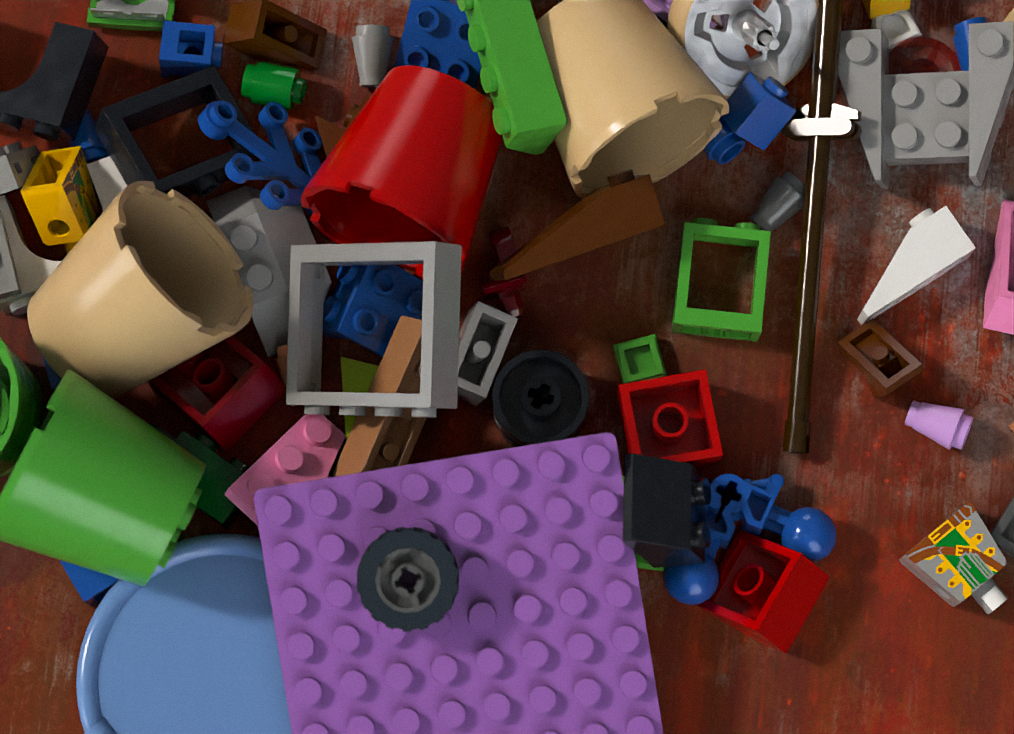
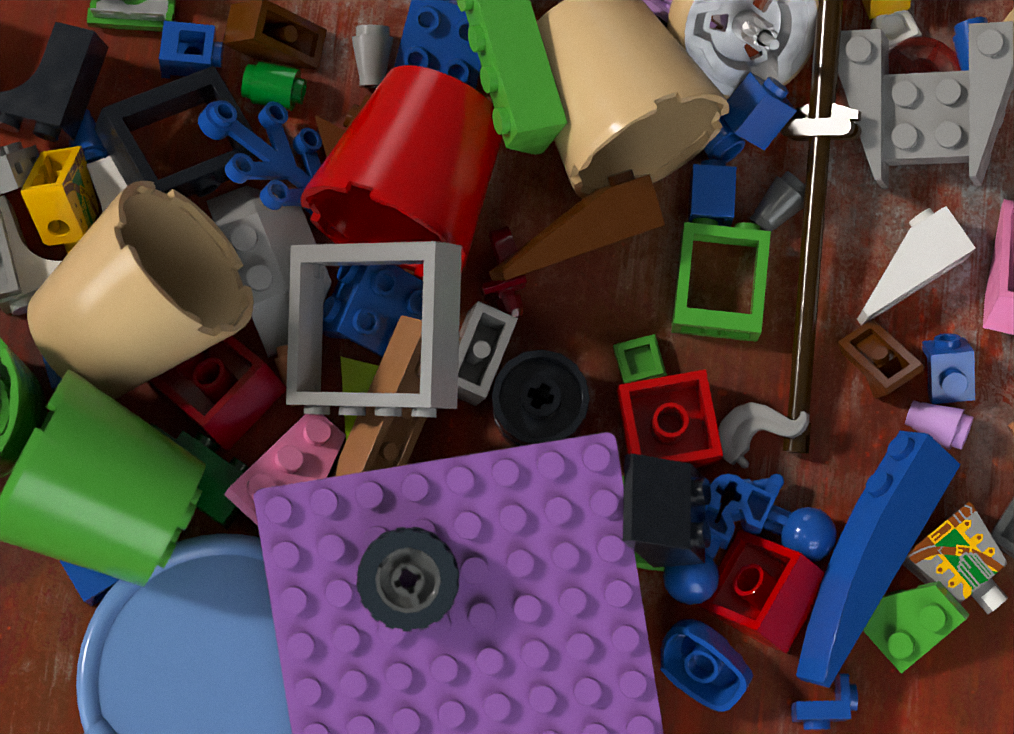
none -> blue piece [660,619,753,712]
none -> blue brick [688,159,737,227]
none -> light grey piece [718,402,810,469]
none -> blue bracket [791,673,858,730]
none -> blue slope [796,431,961,688]
none -> bright green wing [863,581,970,674]
none -> blue bracket [922,333,975,404]

